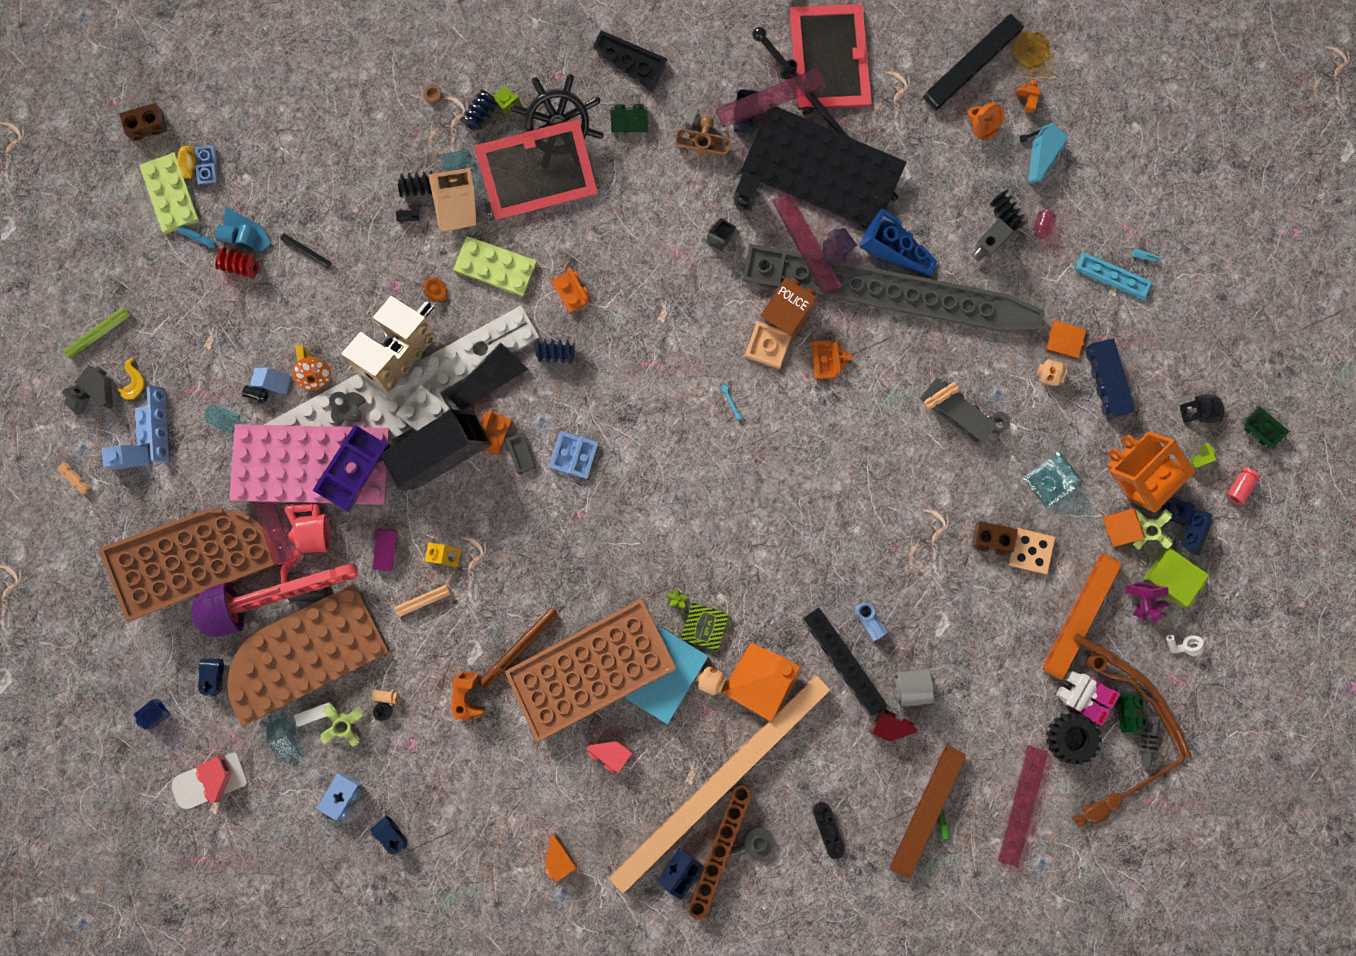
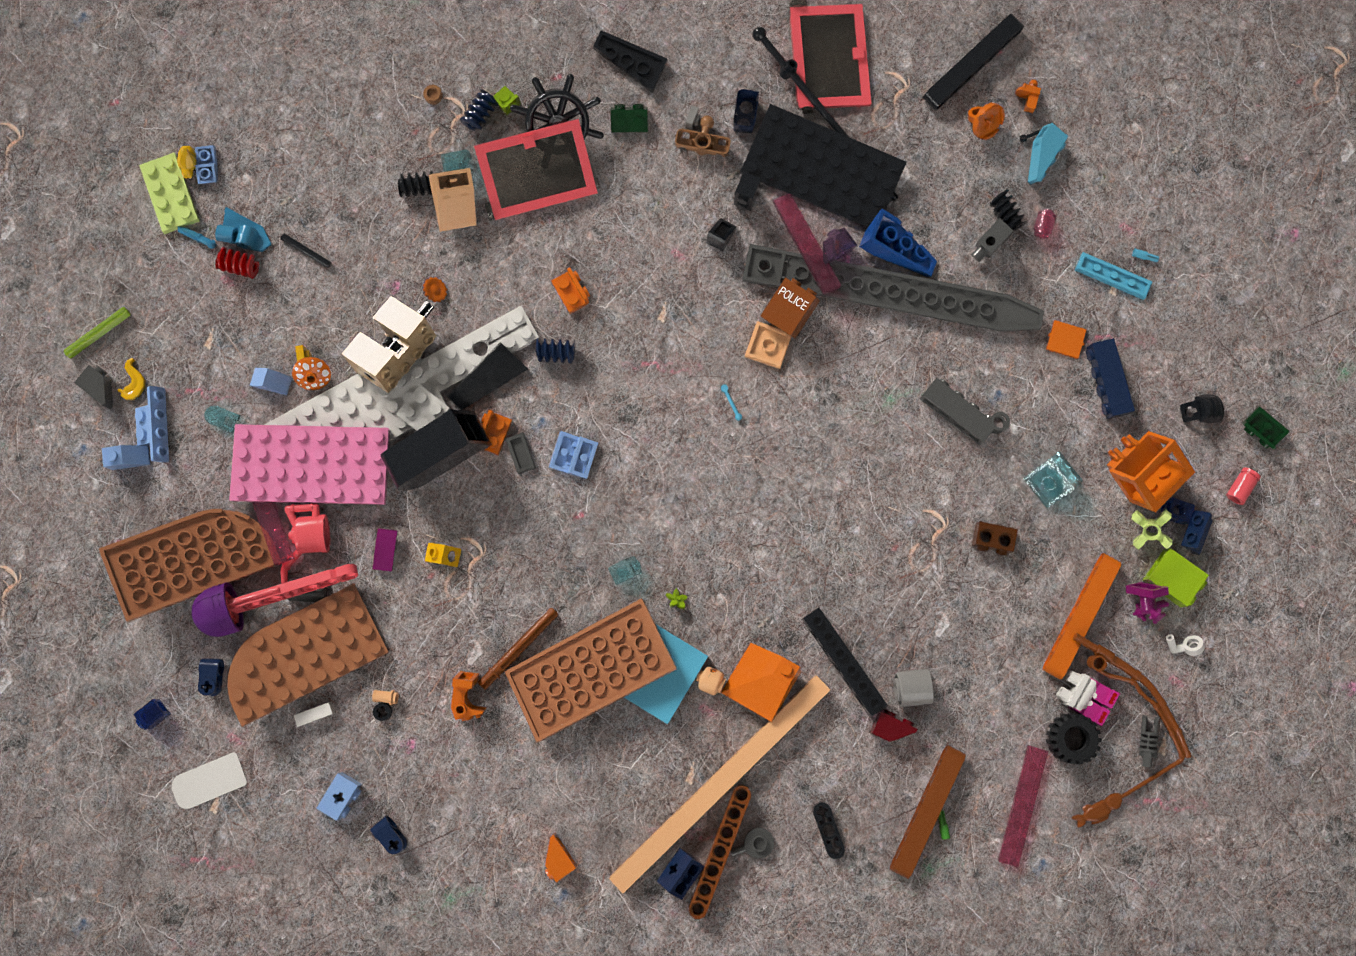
light nougat axle [58,463,90,494] -> none
dark grey bracket [62,385,90,415] -> none
reddish brown brick [119,103,167,141] -> none
coral slope [196,756,232,804] -> none
black pin [242,385,269,403] -> none
clear light blue slope [267,716,299,760] -> none
dark purple piece [312,424,391,512] -> none
yellowish green pin [320,703,364,747] -> none
dark grey plate [329,392,366,426] -> none
light nougat axle [394,585,450,616] -> none
black pin [396,209,420,224] -> none
yellowish green plate [453,236,537,297] -> none
coral slope [586,741,633,773] -> none
tile [681,602,729,651] -> none
clear pink tile [716,68,825,128] -> none
orange slope [811,340,853,379] -> none
light blue piece [854,603,888,641] -> none
light nougat axle [924,382,959,410] -> none
light nougat tile [1008,528,1055,575] -> none
clear yellow plate [1011,31,1050,70] -> none
light nougat head [1037,359,1067,386] -> none
orange piece [1102,508,1146,547] -> none
dark green bracket [1116,691,1147,733] -> none
lime bracket [1189,443,1216,469] -> none
none -> clear light blue bracket [608,556,642,585]

